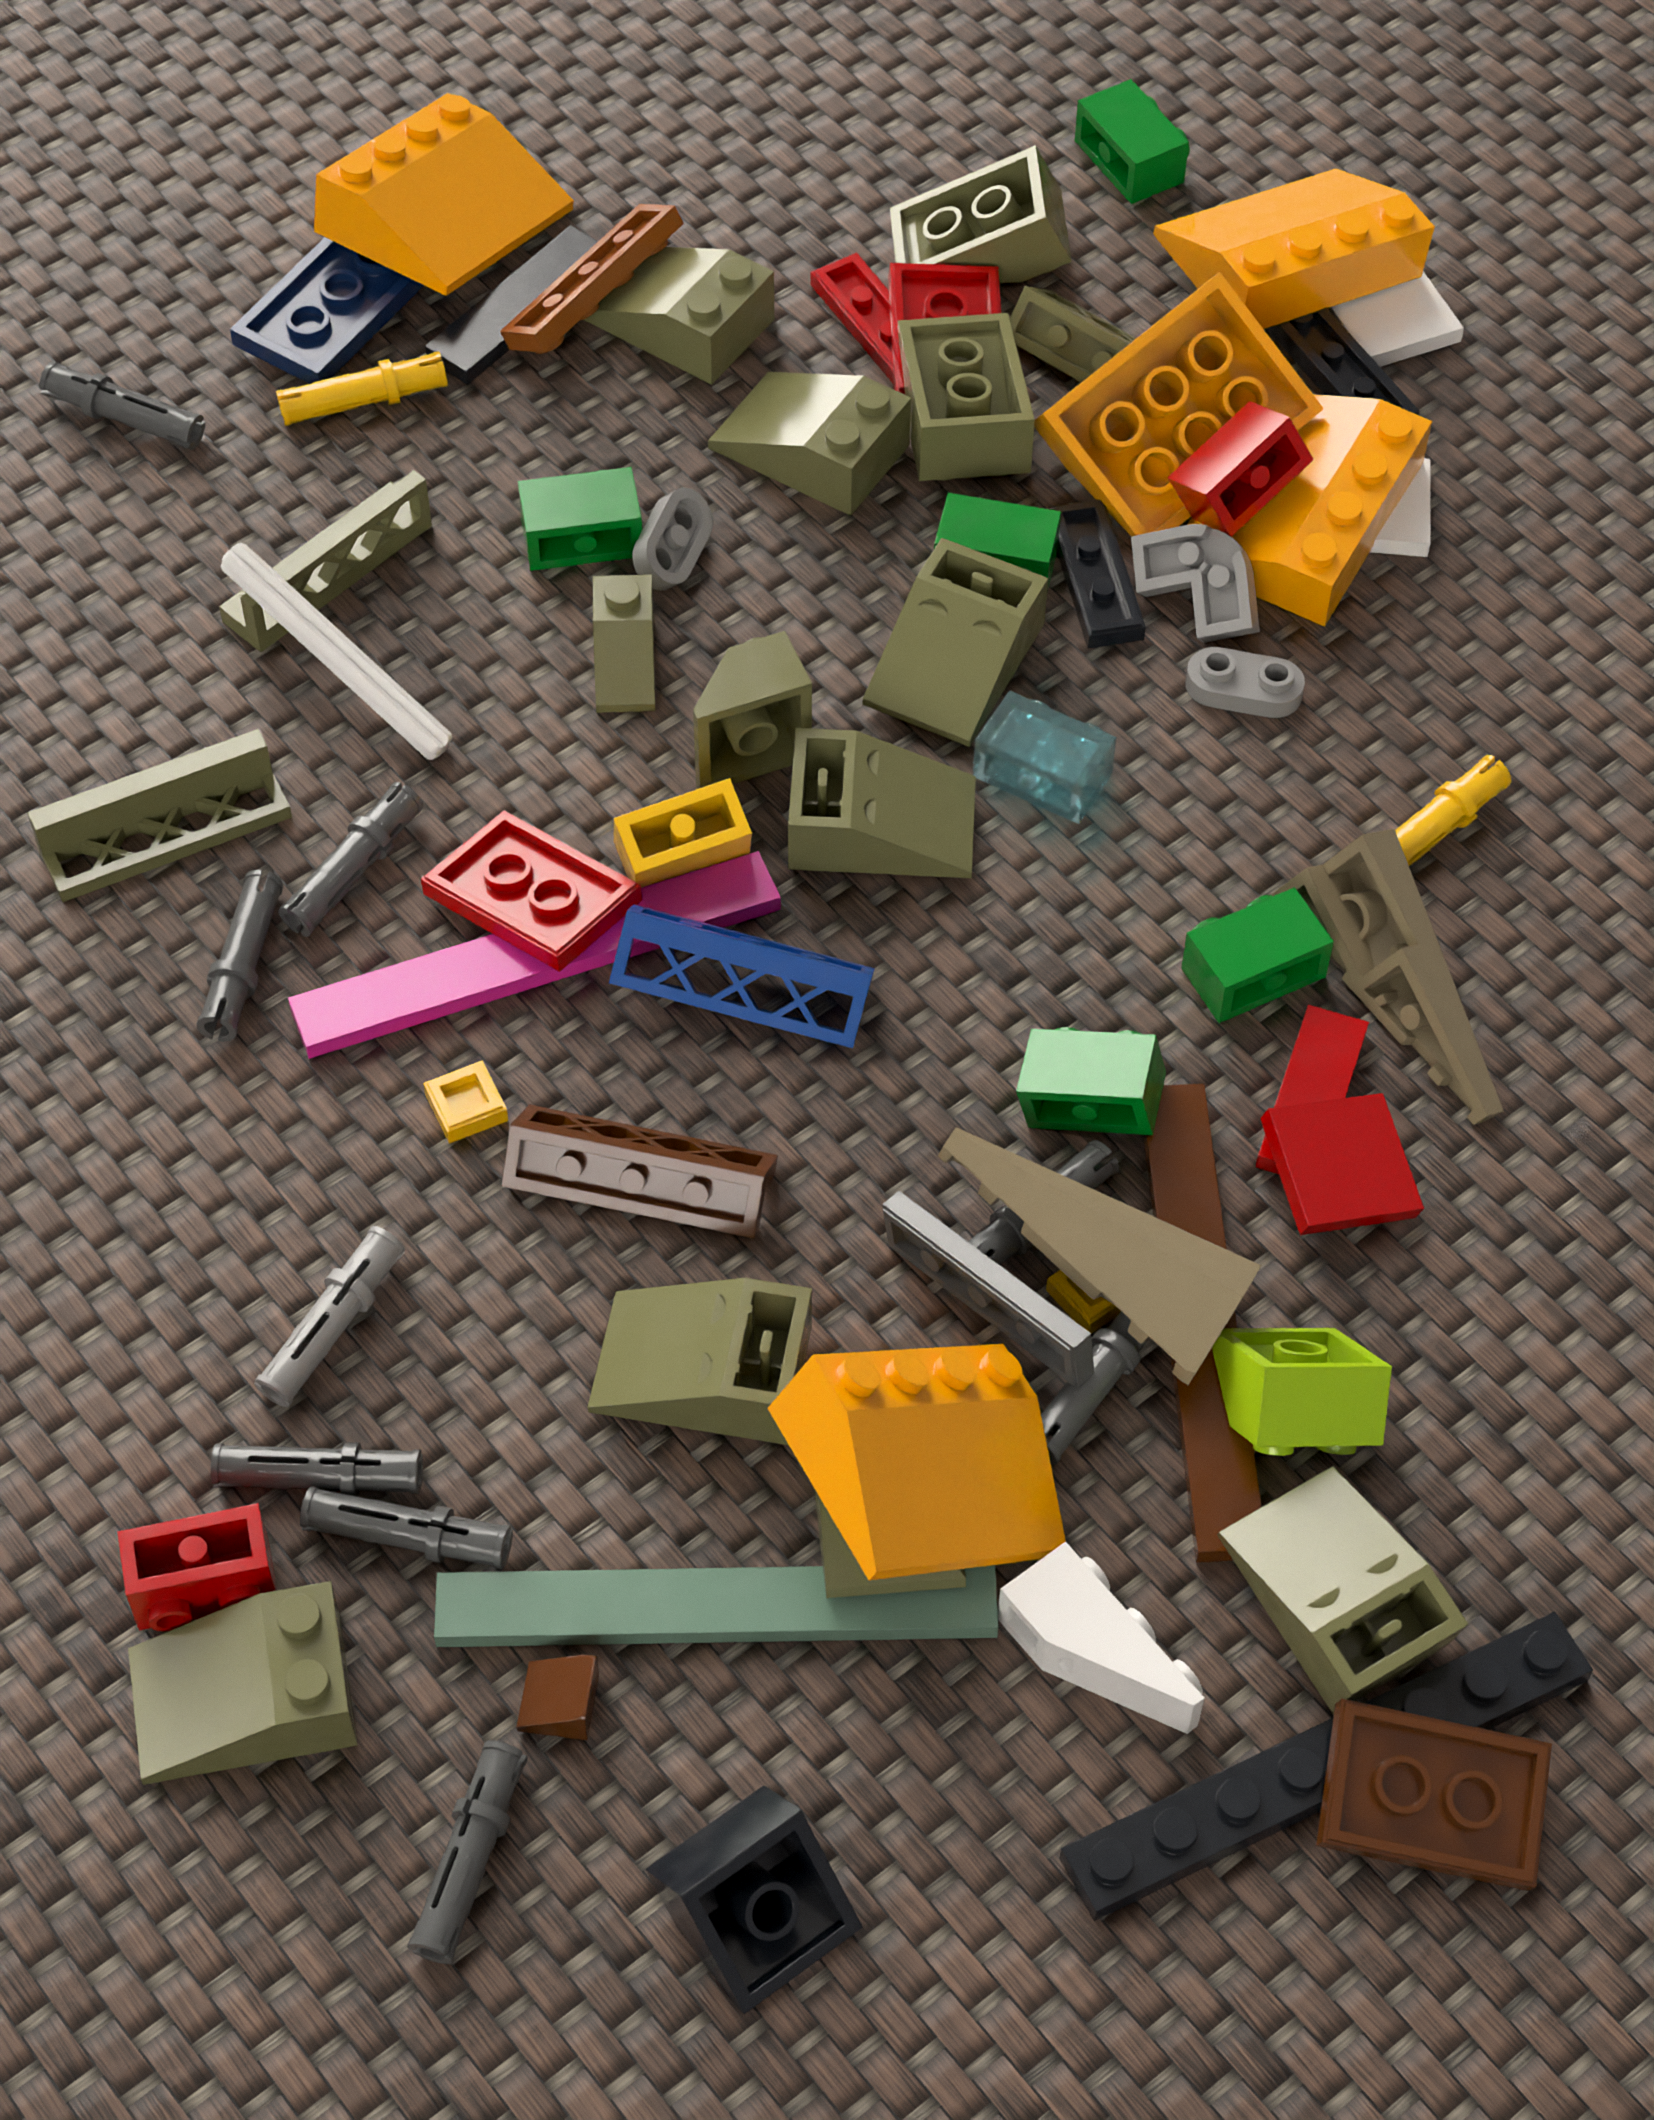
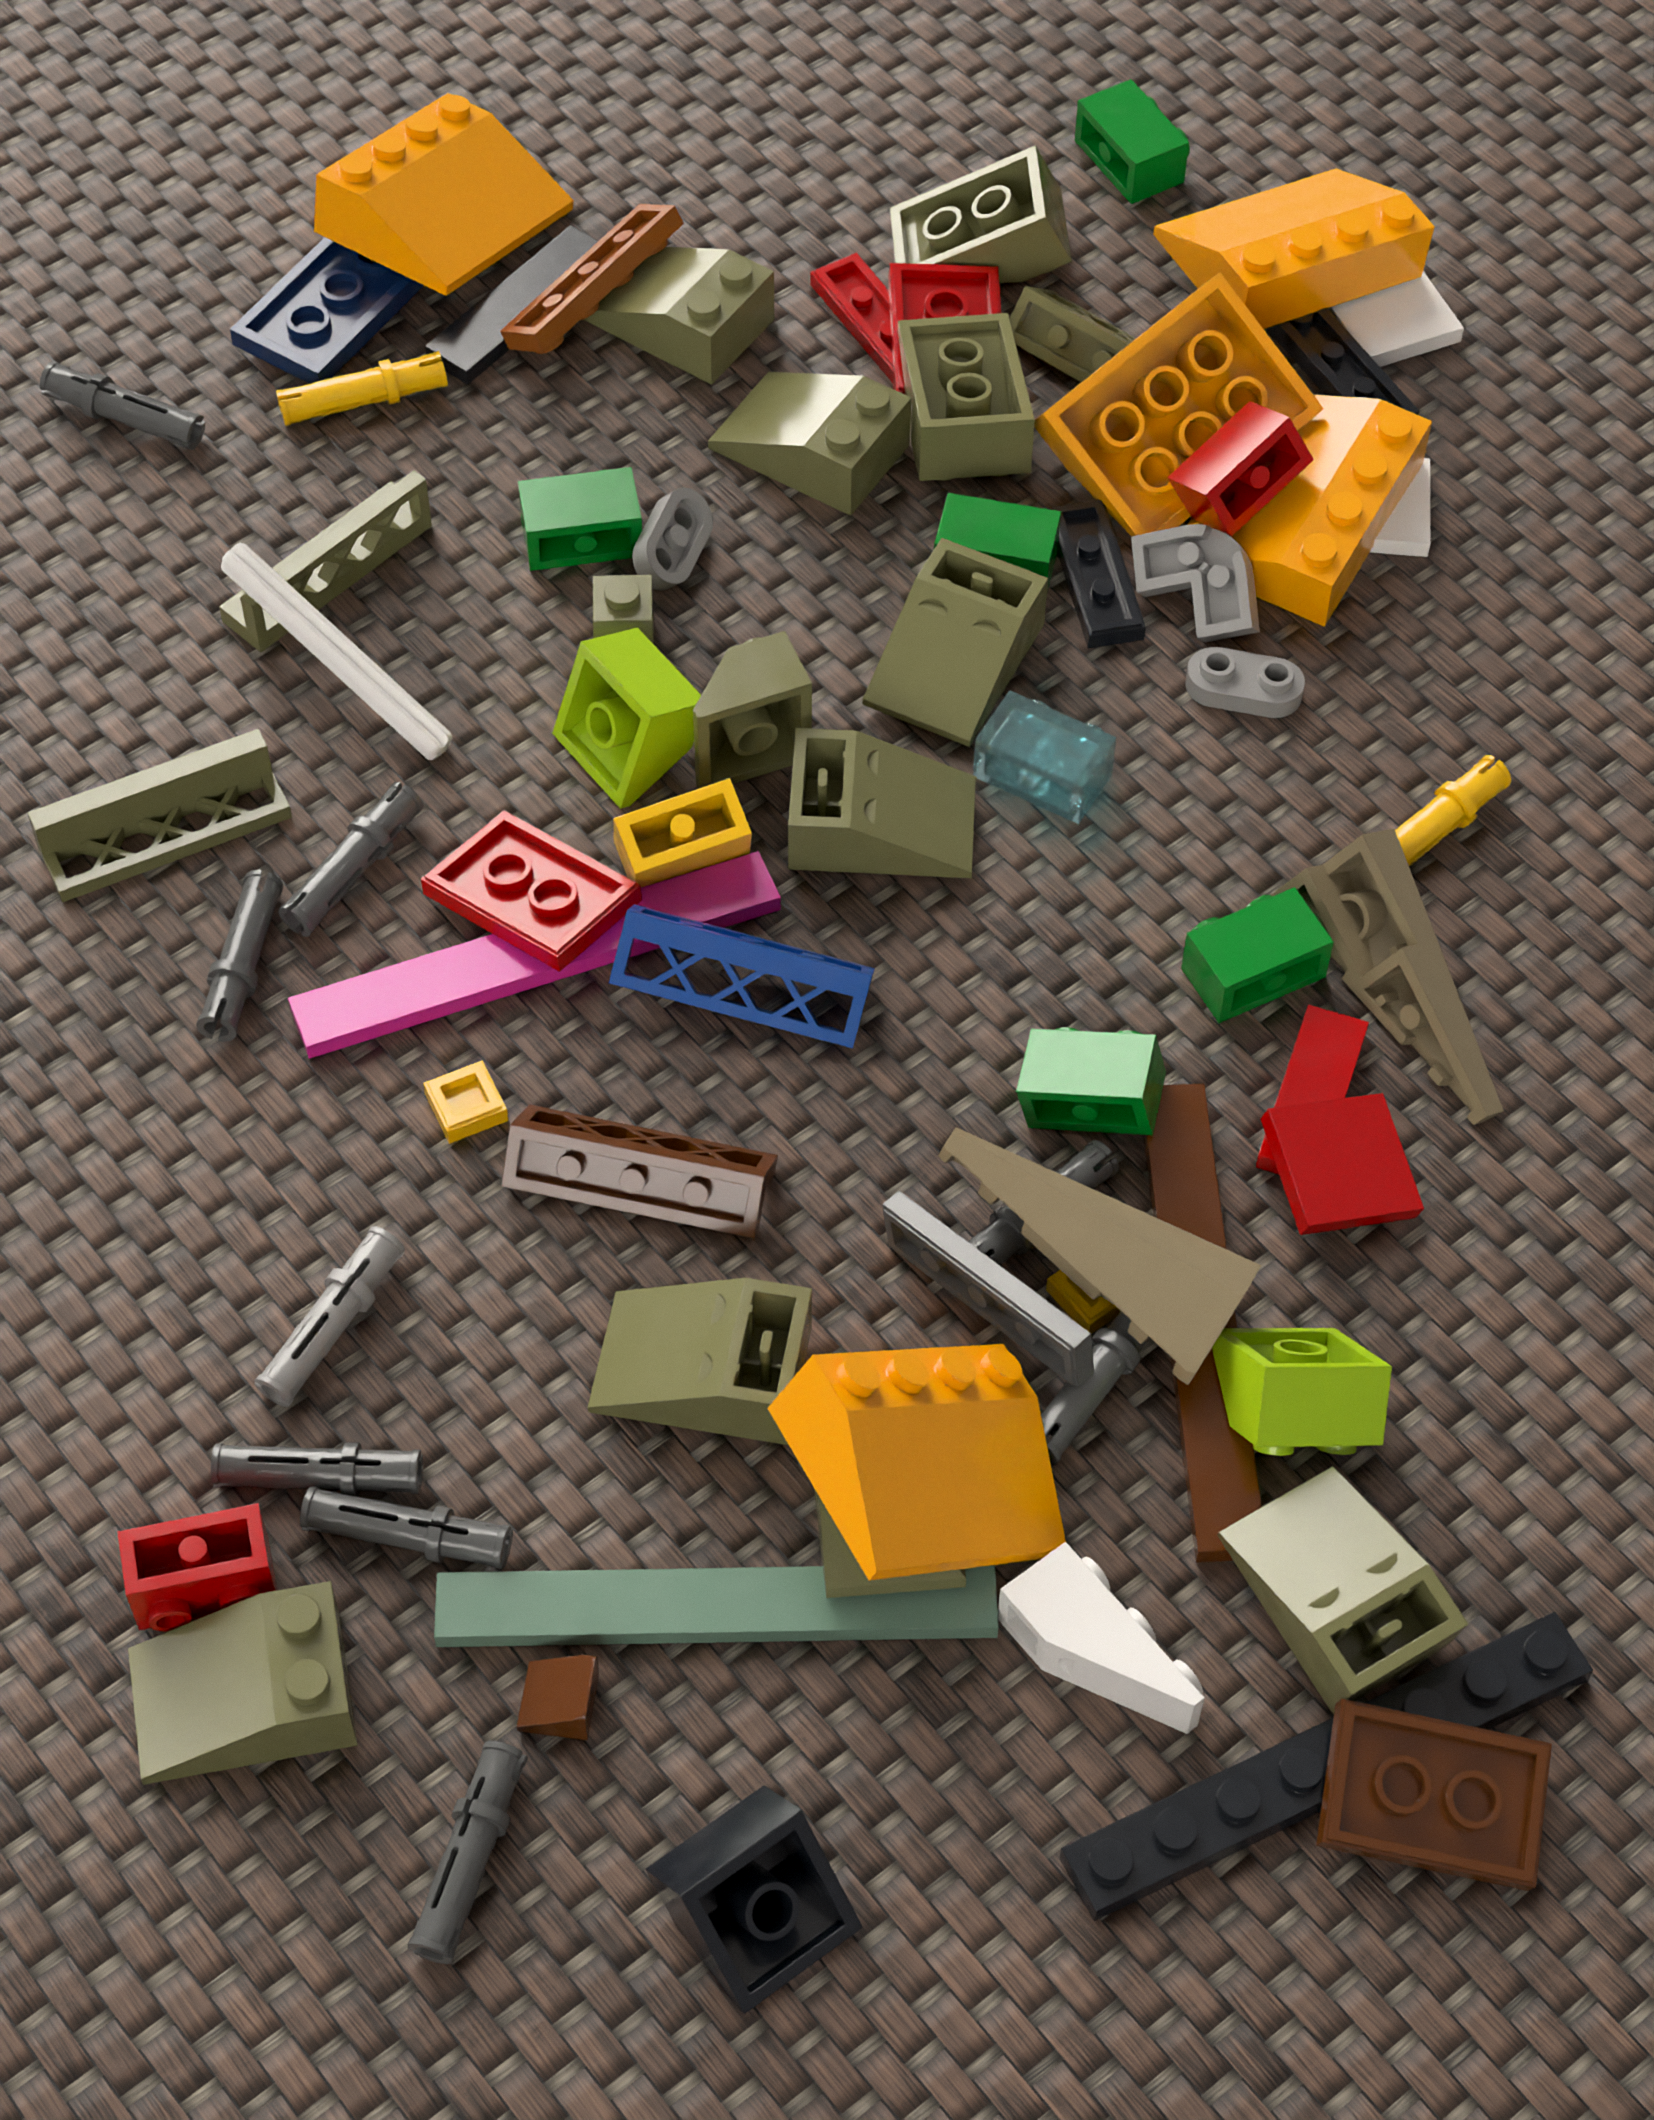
none -> lime slope [552,627,701,809]

